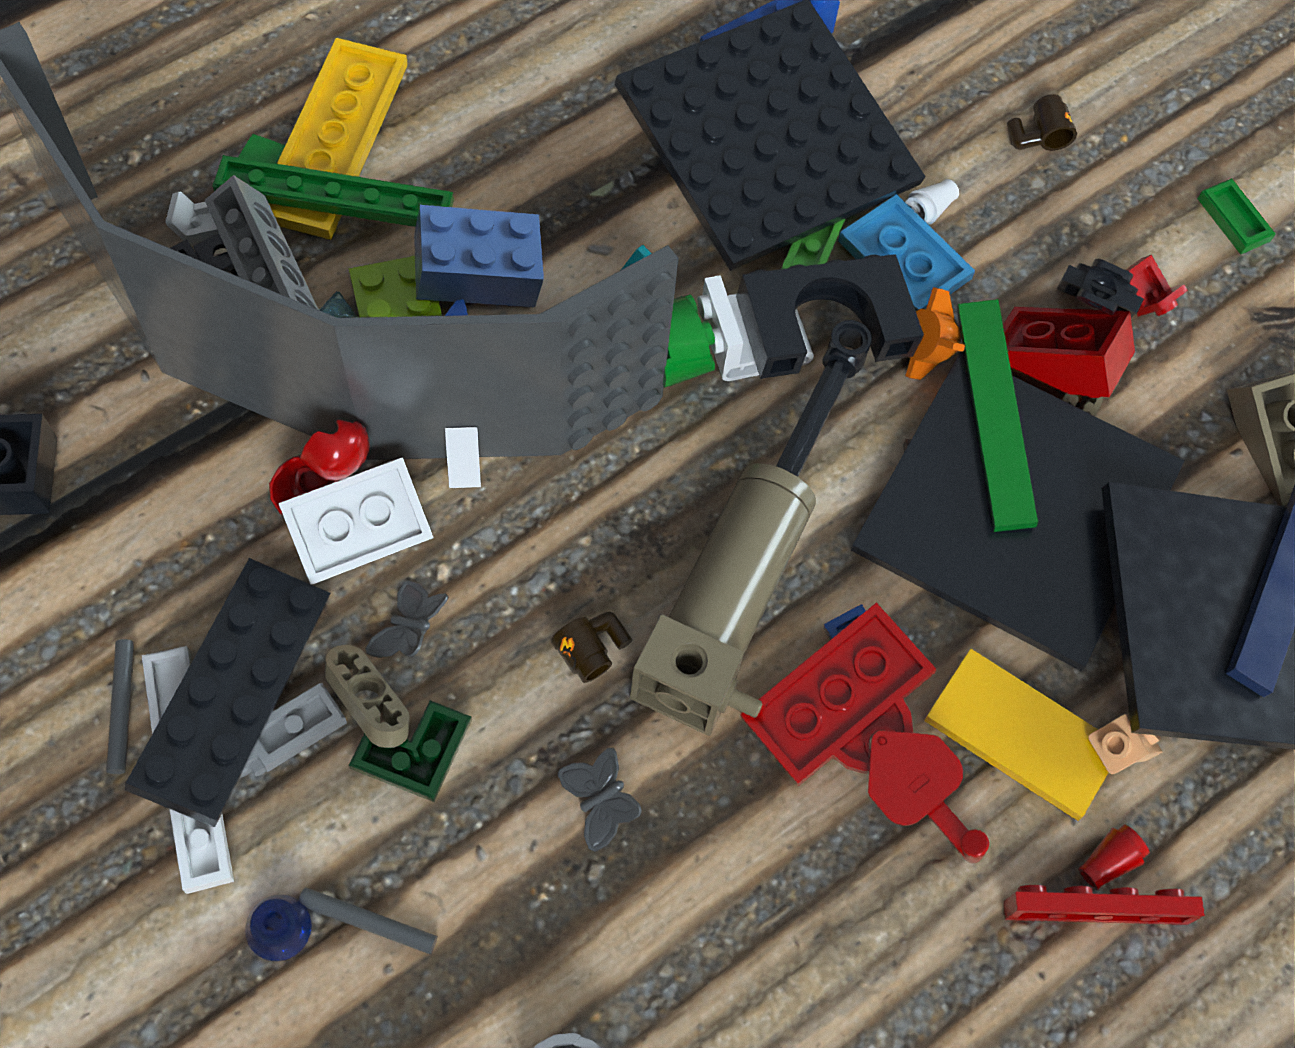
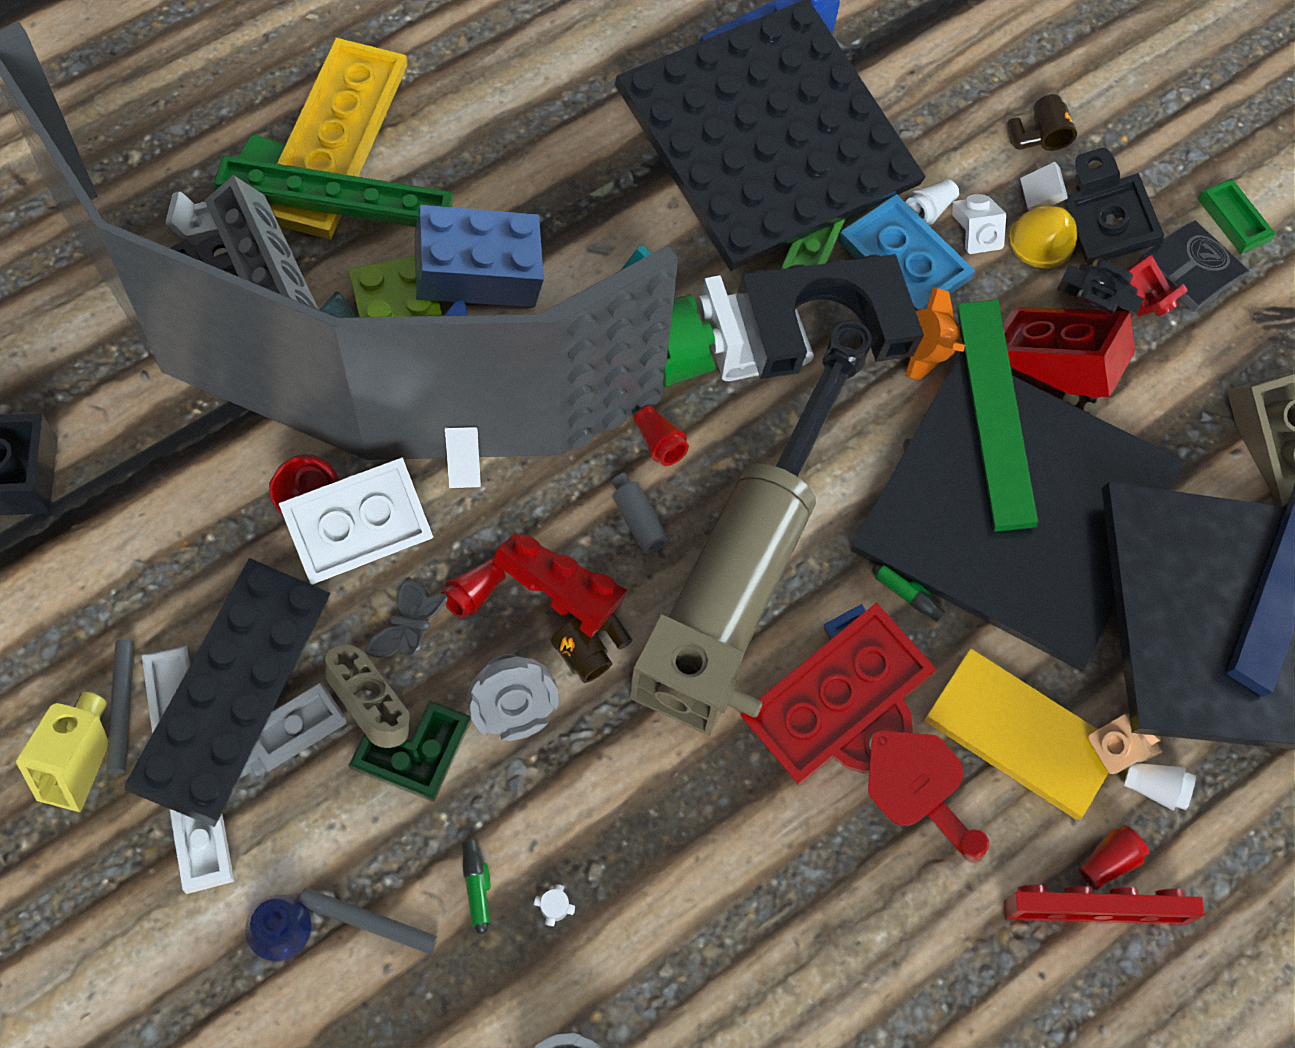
red hair [300,420,370,481] -> none
dark grey piece [557,748,642,852] -> none
none -> light yellow torso [16,692,108,812]
none -> red cone [441,558,506,619]
none -> piece [462,840,491,934]
none -> light grey tile [467,654,559,741]
none -> red wing [493,533,627,638]
none -> white piece [534,884,575,926]
none -> dark grey cylinder [612,473,670,555]
none -> red cone [634,406,689,466]
none -> piece [872,565,945,622]
none -> white bracket [952,194,1006,254]
none -> yellow hat [1009,206,1077,269]
none -> white tile [1020,162,1068,211]
none -> black plate [1064,147,1164,266]
none -> white cone [1123,762,1196,811]
none -> black slope [1138,220,1250,312]

